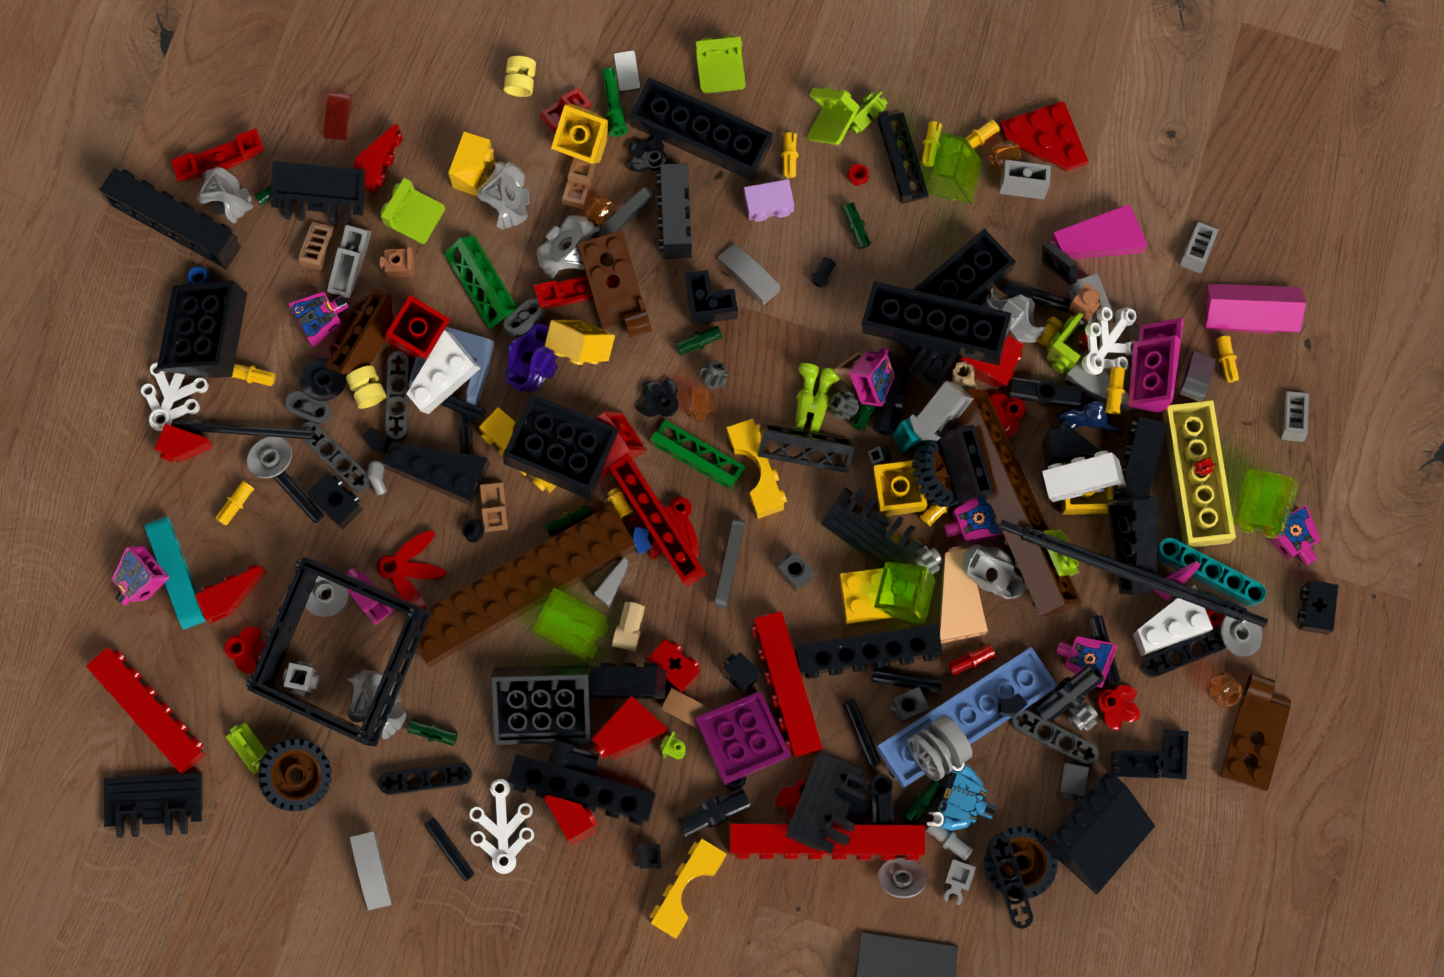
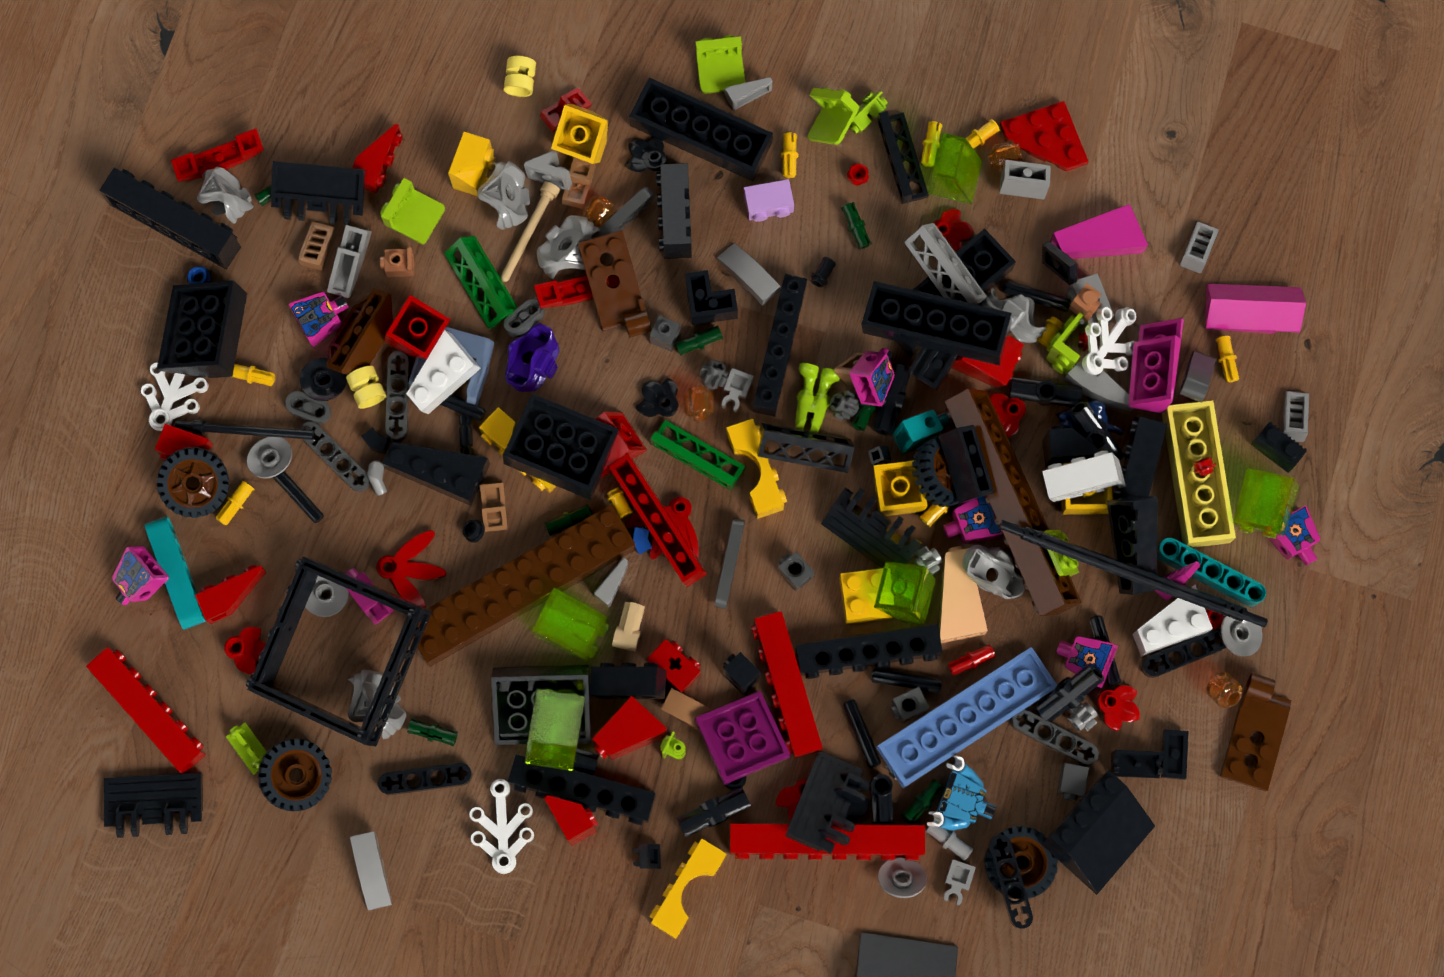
light grey brick [283,661,319,697] -> none
black brick [306,474,362,530] -> none
clear red slope [323,92,352,140] -> none
black axle [424,818,475,882] -> none
yellow slope [545,320,615,365] -> none
green pin [601,67,629,137] -> none
white sticker [614,51,640,91] -> none
light grey wheel [908,715,972,781] -> none
light grey piece [910,381,974,441] -> none
tan piece [950,362,977,390] -> none
black piece [997,693,1028,717] -> none
yellow axle [1105,366,1125,414] -> none
black brick [1297,580,1339,635] -> none
none -> wheel [157,447,229,518]
none -> tan piece [500,181,560,282]
none -> light grey slope [524,151,572,191]
none -> clear neon green slope [525,689,585,771]
none -> dark grey brick [650,315,680,352]
none -> light grey plate [722,368,754,413]
none -> light grey slope [724,77,773,110]
none -> black brick [753,274,807,417]
none -> light grey fence [904,223,987,304]
none -> red plate [933,209,974,253]
none -> black piece [1069,401,1123,460]
none -> black brick [1251,422,1307,473]

